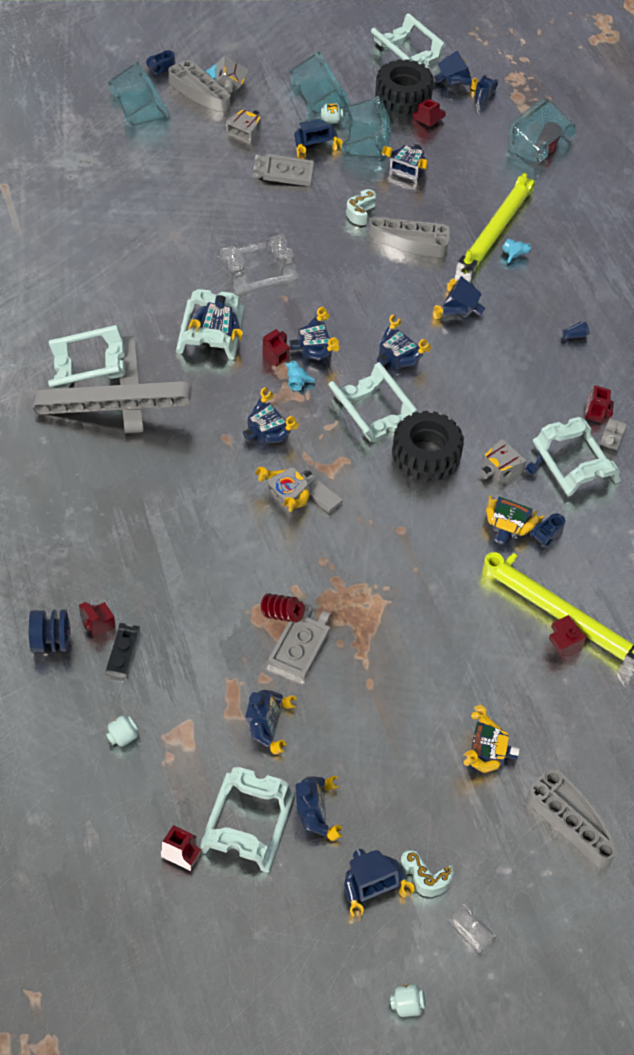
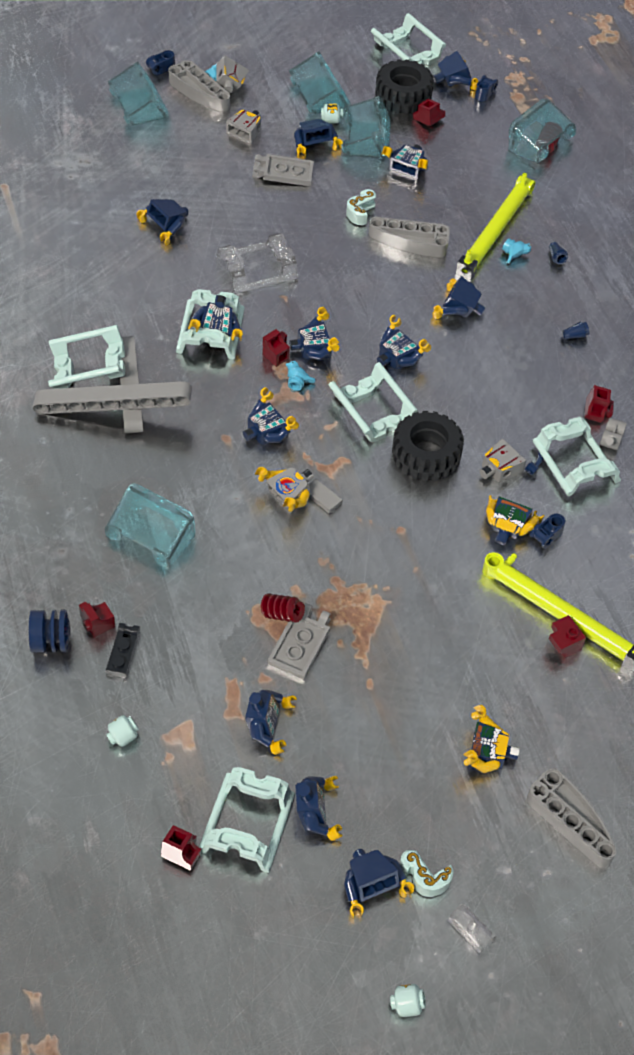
none -> clear light blue windscreen [105,483,195,568]
none -> dark blue torso [136,199,189,246]
none -> dark blue cone [549,242,568,264]

